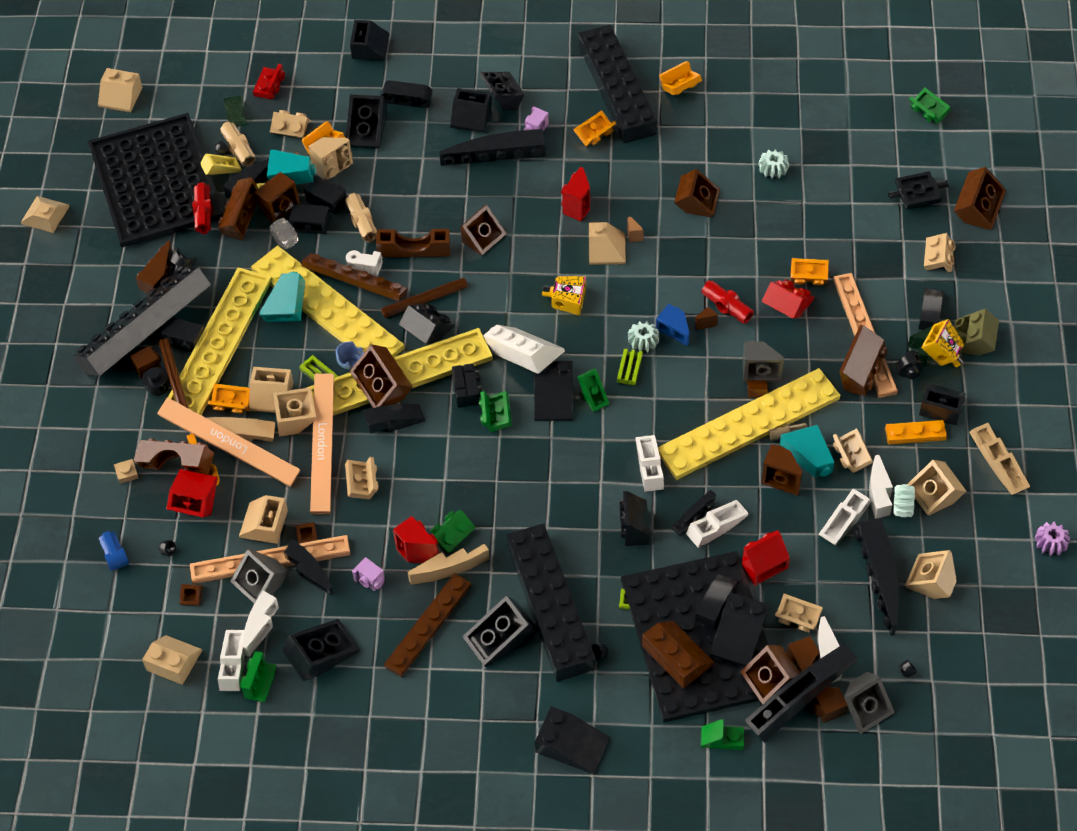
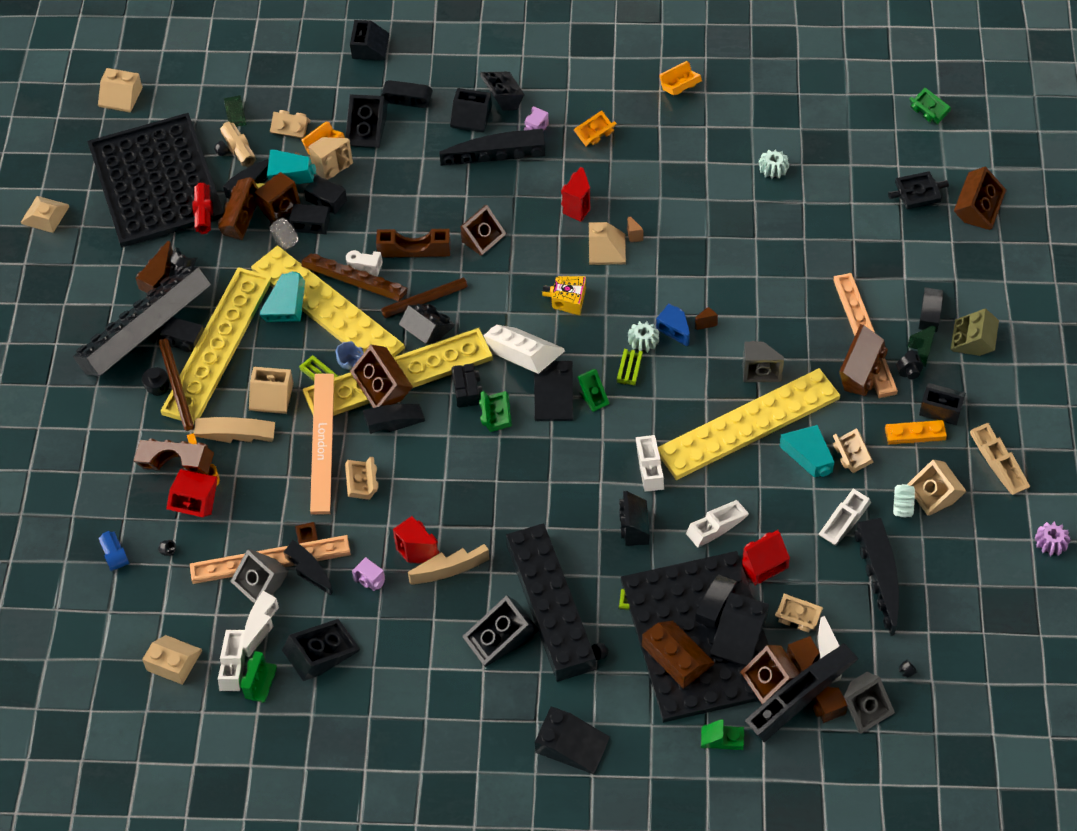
tan plate [114,459,138,484] -> none
reddish brown brick [130,346,162,379] -> none
light nougat tile [157,397,300,487] -> none
reddish brown slope [179,584,204,606] -> none
light yellow slope [201,154,242,175] -> none
light orange bracket [208,384,250,414] -> none
tan slope [239,495,288,544] -> none
red bracket [253,64,285,100] -> none
tan slope [273,387,316,437] -> none
tan piece [345,193,377,243] -> none
reddish brown plate [384,573,471,678] -> none
green bracket [430,510,476,554] -> none
black brick [578,24,657,143] -> none
black hinge [672,490,716,536] -> none
reddish brown slope [674,169,720,217] -> none
red piece [701,280,754,324] -> none
reddish brown slope [747,380,768,397] -> none
slope [761,279,815,319] -> none
reddish brown slope [761,444,802,496] -> none
dark tan axle [769,423,808,441] -> none
light orange bracket [790,258,829,286] -> none
white slope [869,455,893,519] -> none
tan slope [905,550,957,599] -> none
yellow torso [921,319,964,367] -> none
tan bracket [924,233,955,272] -> none

